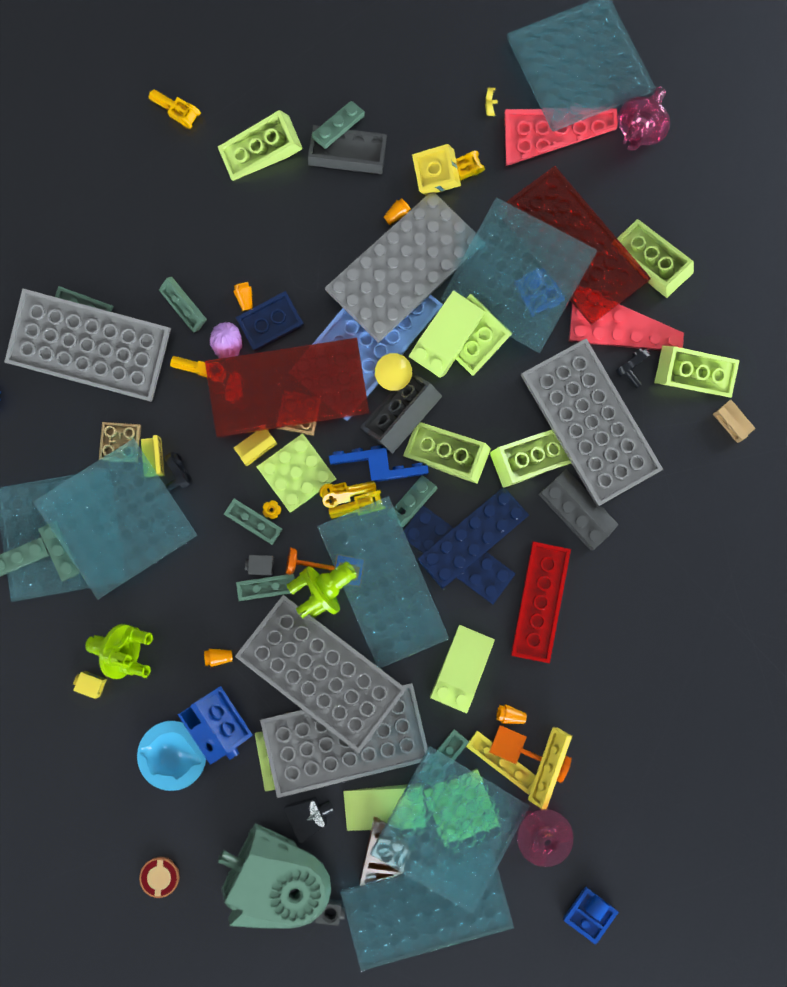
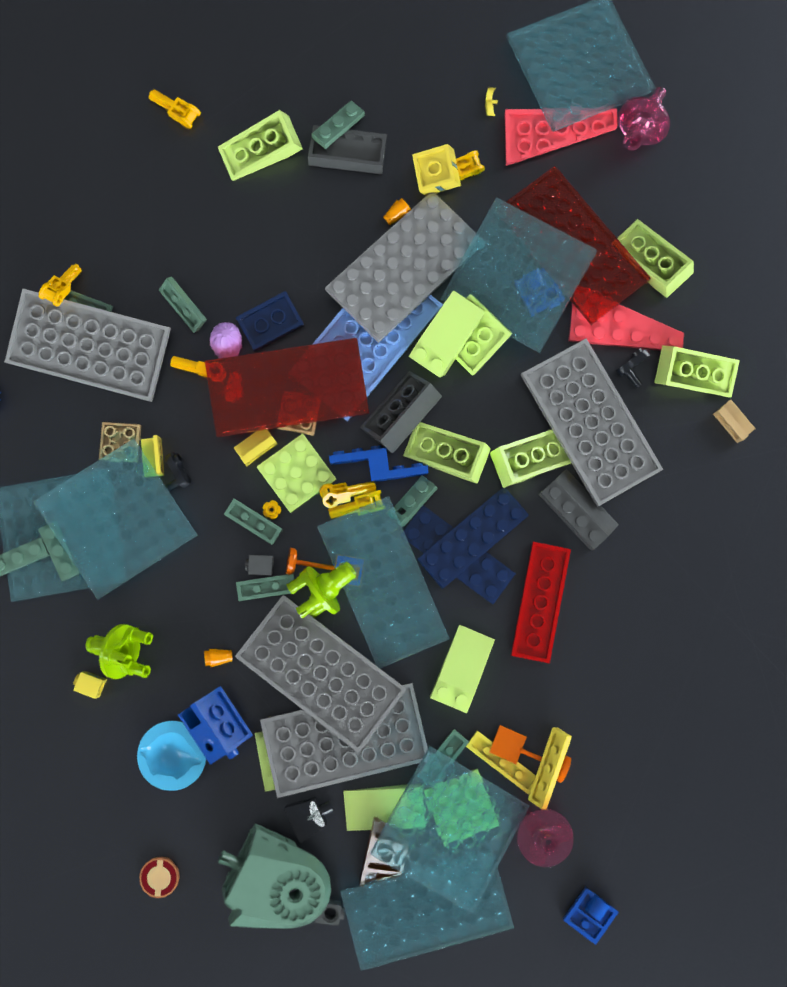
light orange cone [233,282,253,312] -> none
light yellow dish [374,353,412,391] -> none
light orange cone [496,704,527,724] -> none
none -> yellow connector [38,264,82,307]

